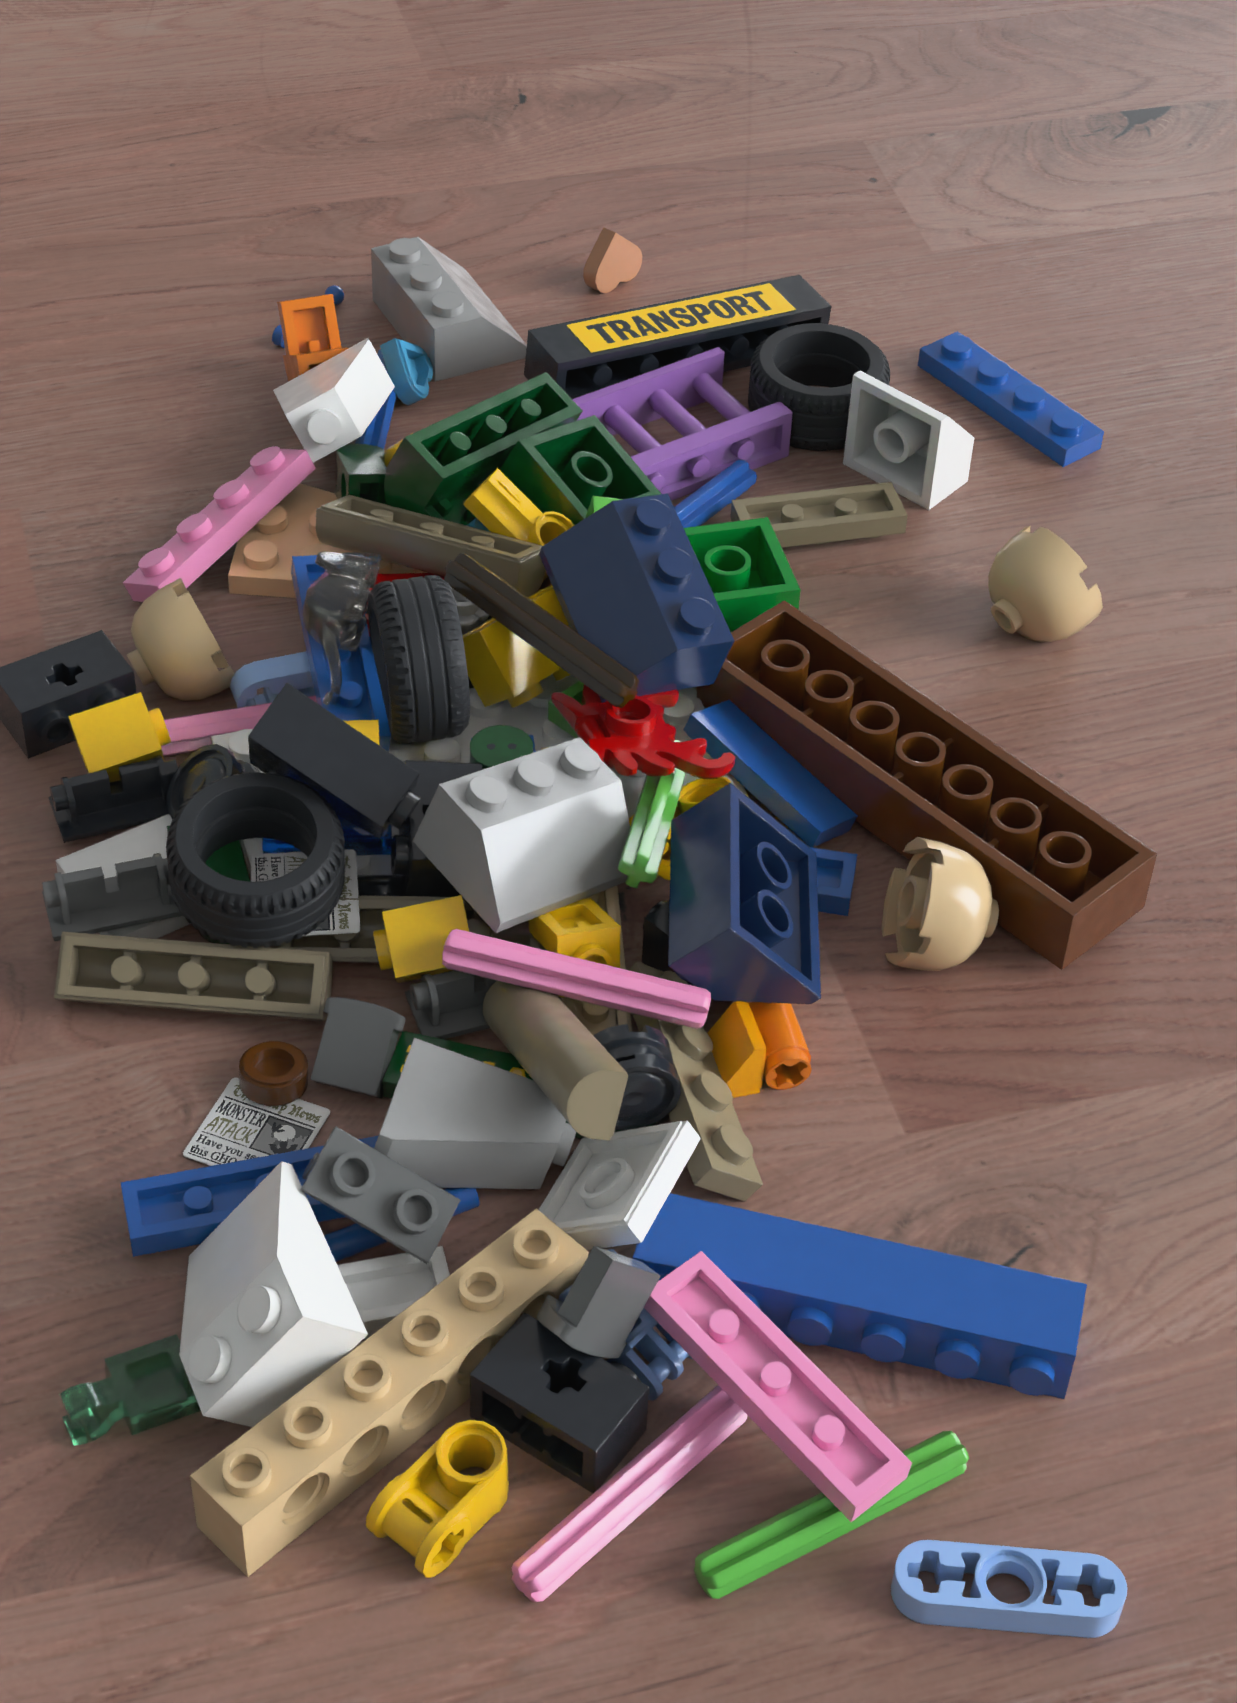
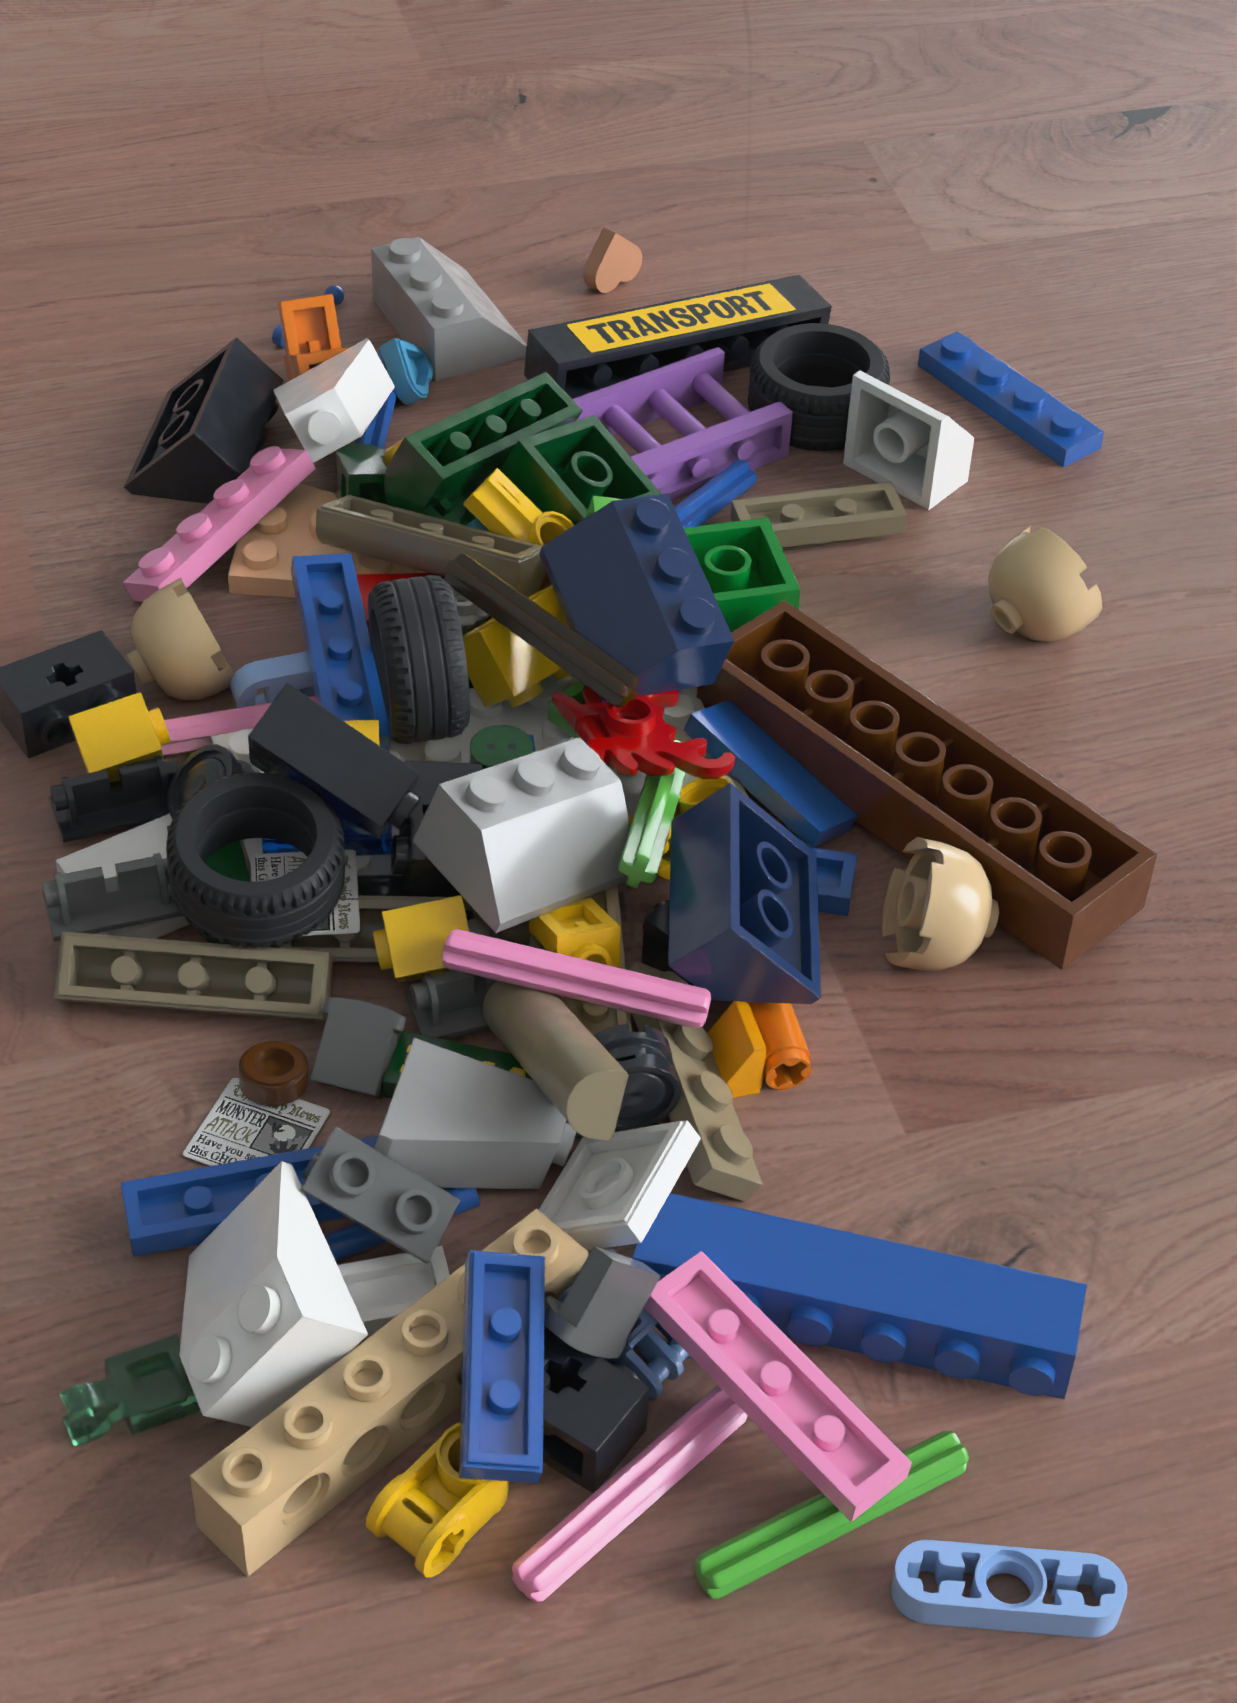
clear smoke animal [303,551,382,705] -> none
none -> black slope [124,337,284,504]
none -> blue tile [459,1250,545,1483]

